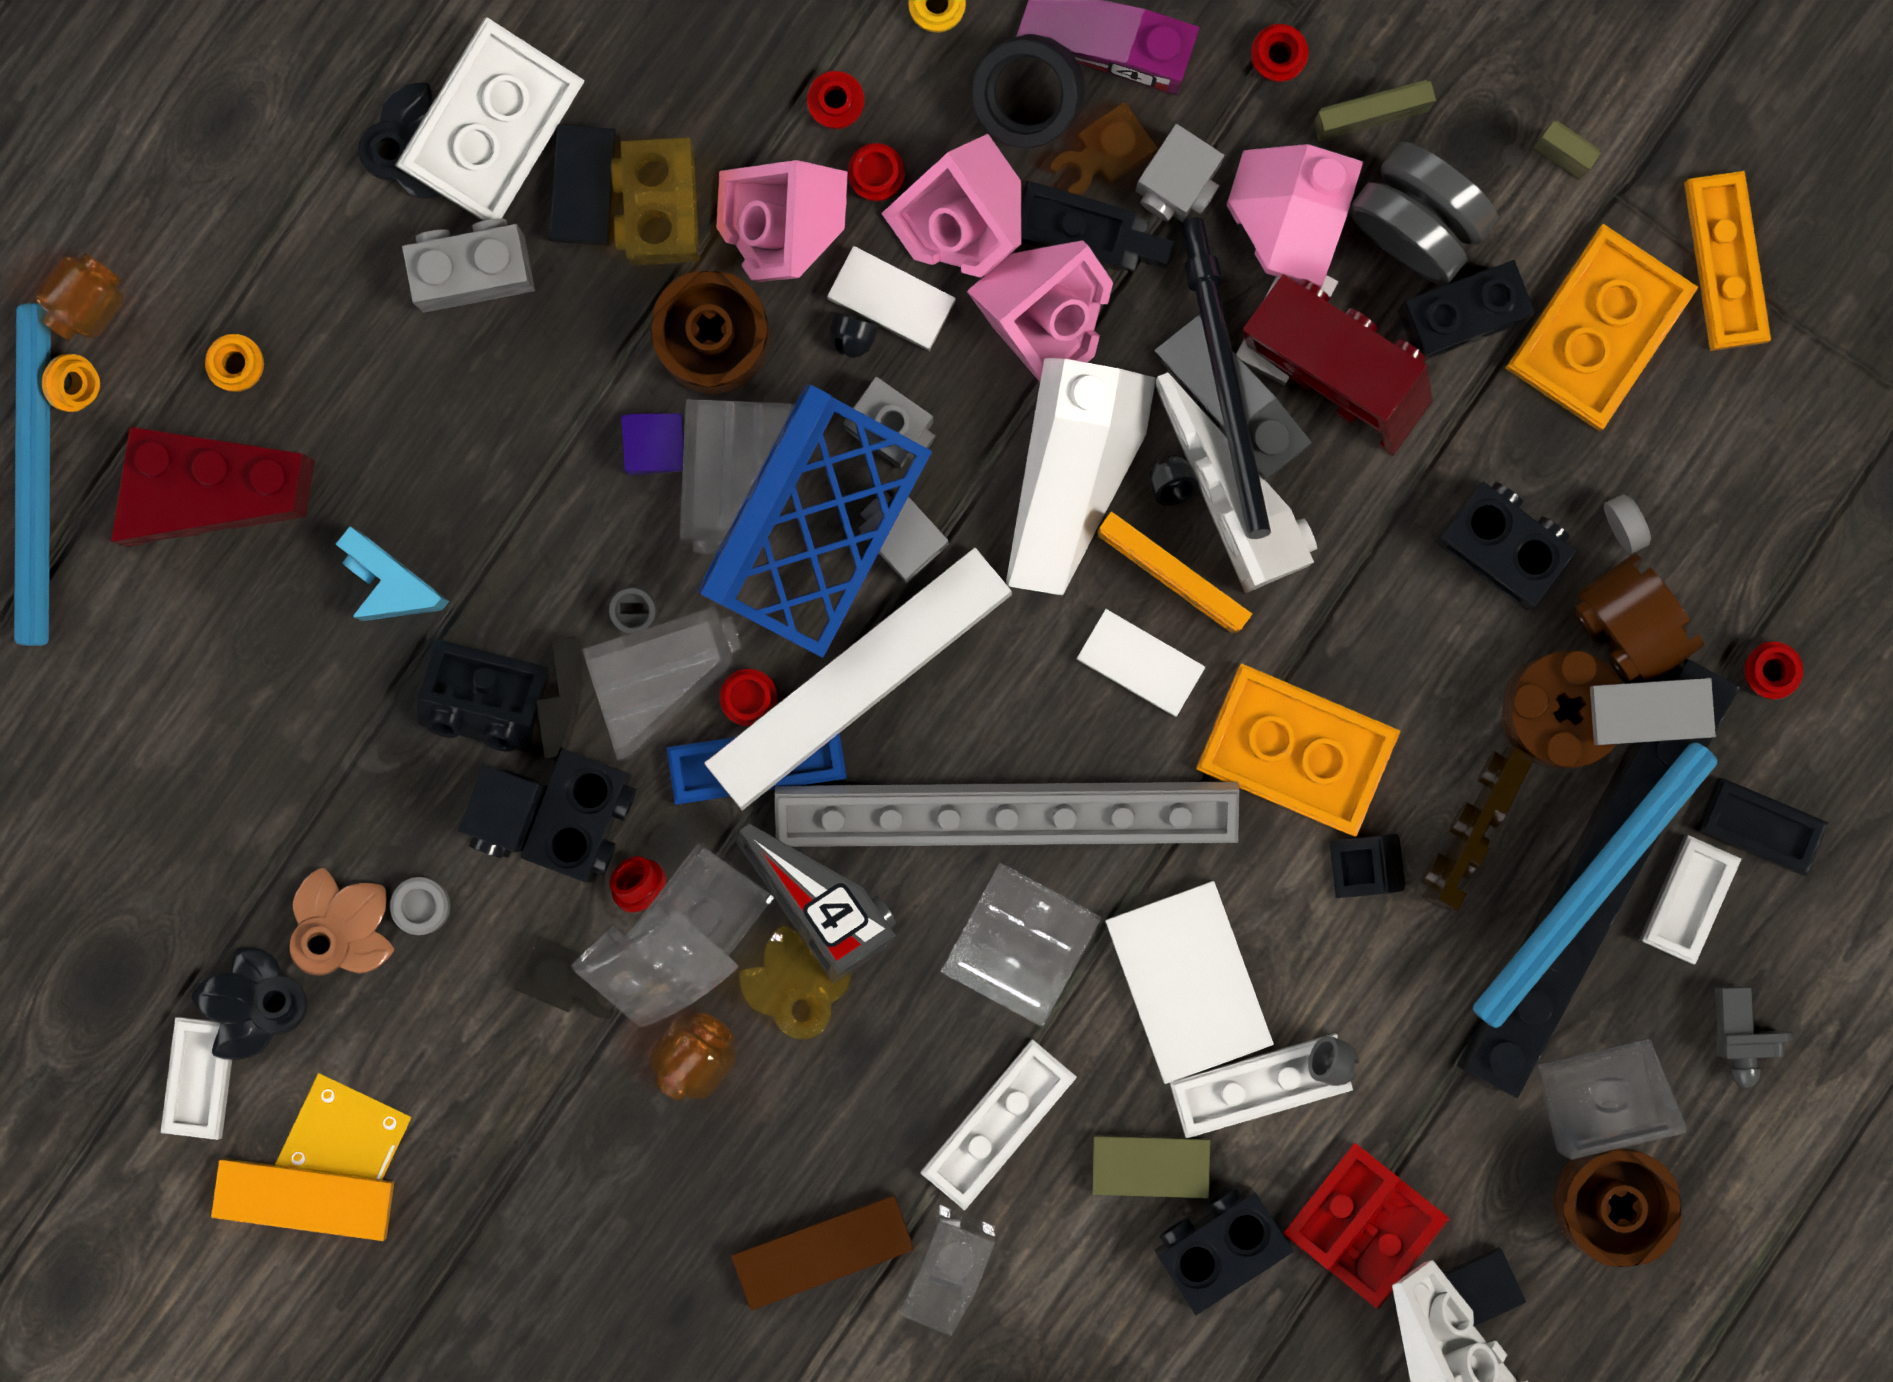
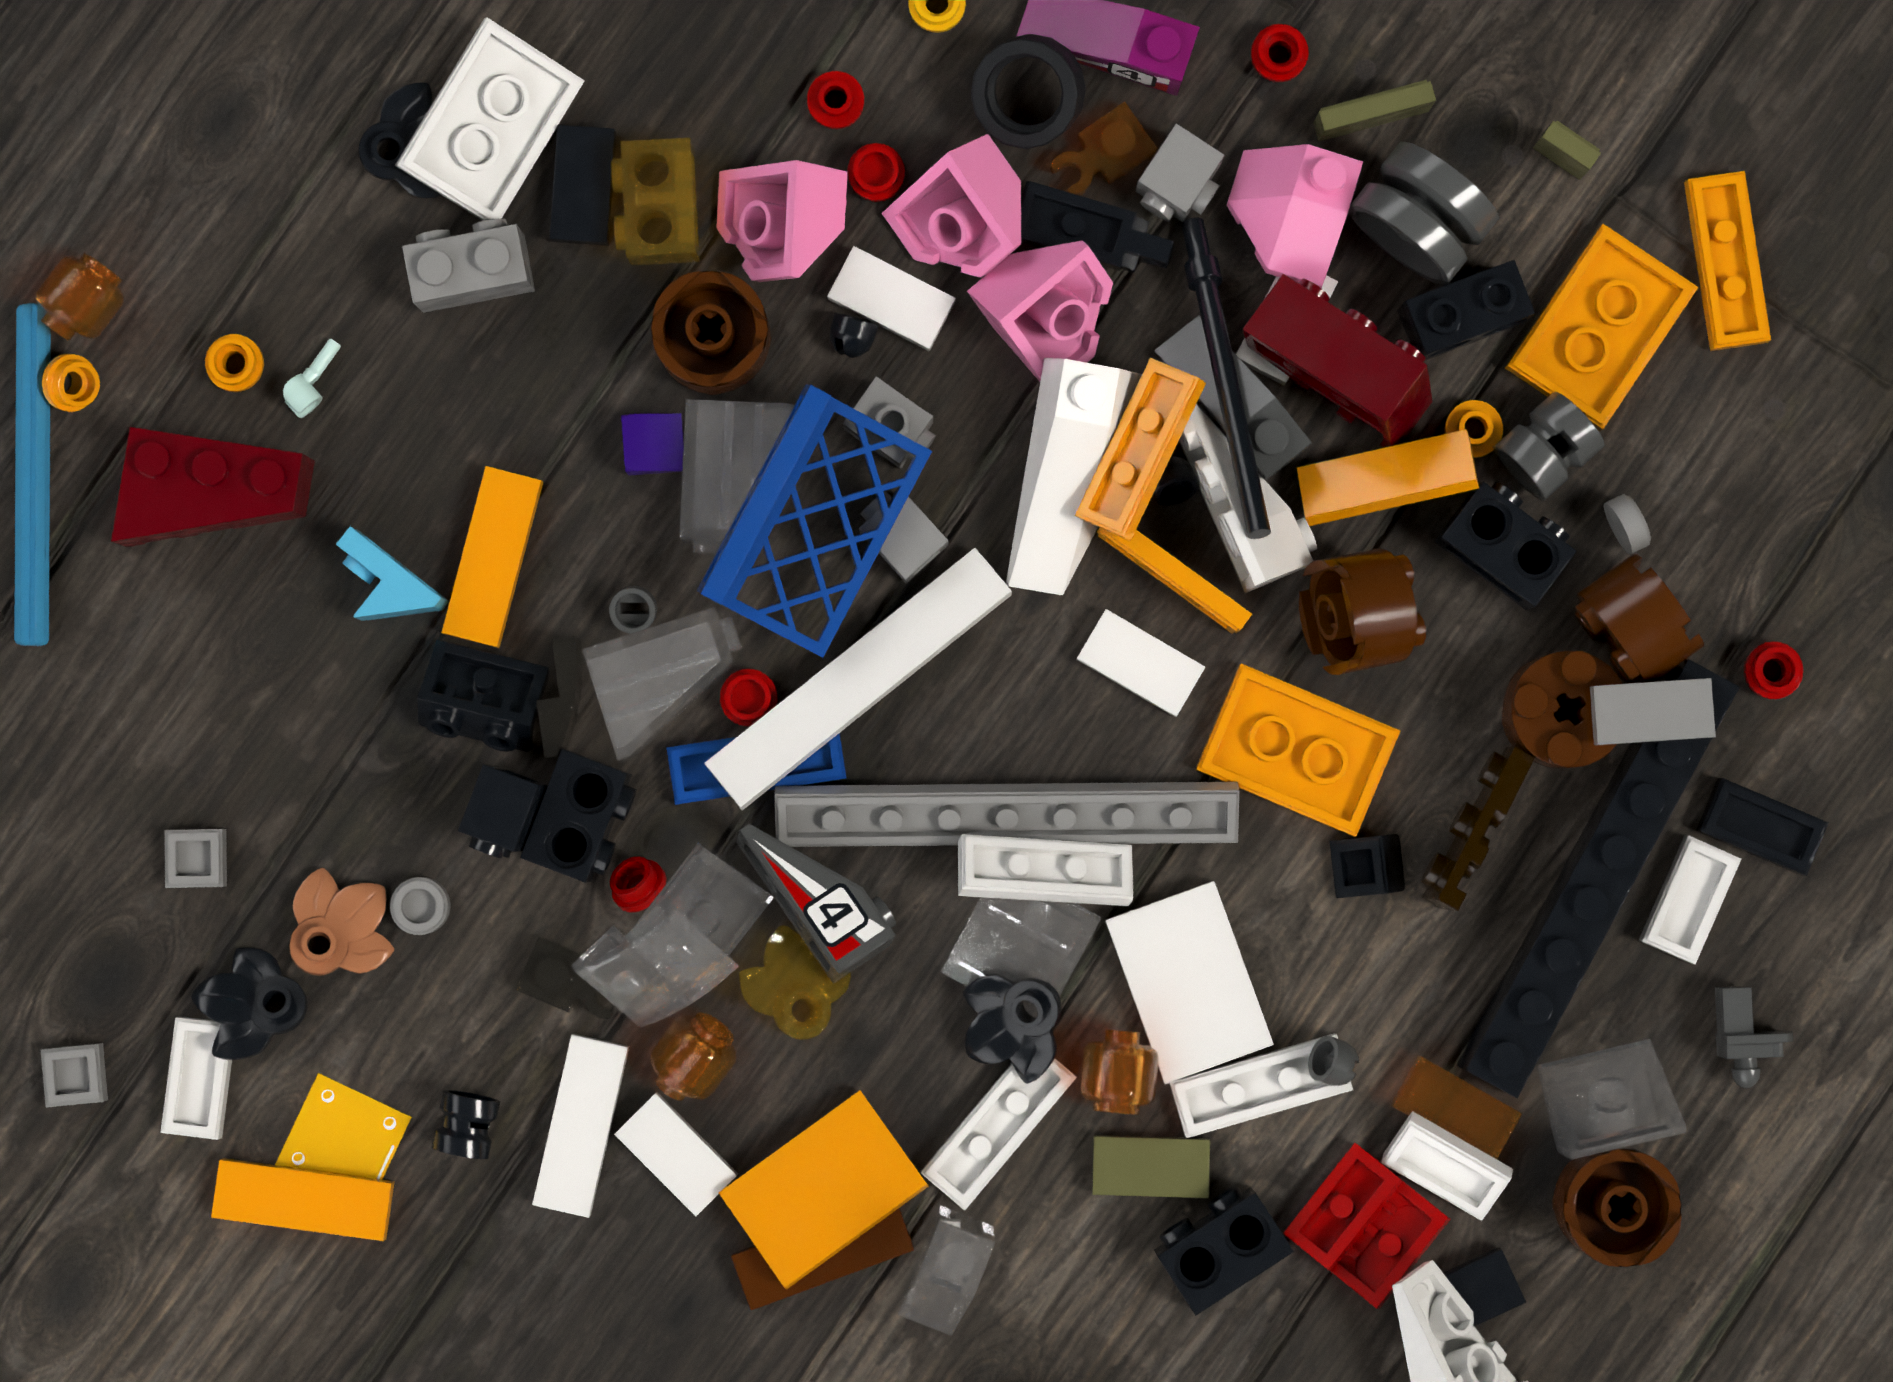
dark azure axle [1473,742,1718,1028] -> none
none -> light grey tile [41,1043,108,1107]
none -> light grey tile [165,829,227,888]
none -> light aqua hand [283,339,341,418]
none -> black wheel [431,1090,501,1159]
none -> light orange tile [441,466,543,648]
none -> white tile [532,1033,630,1218]
none -> white tile [614,1092,738,1216]
none -> light orange tile [718,1090,929,1289]
none -> white tile [958,834,1133,906]
none -> black plate [963,974,1061,1084]
none -> light orange tile [1075,358,1206,541]
none -> clear orange head [1080,1030,1159,1115]
none -> light orange tile [1297,429,1479,526]
none -> reddish brown brick [1299,548,1426,675]
none -> white tile [1381,1111,1513,1221]
none -> clear orange tile [1391,1055,1522,1159]
none -> light orange plate [1444,400,1503,458]
none -> dark grey wheel [1493,391,1605,501]

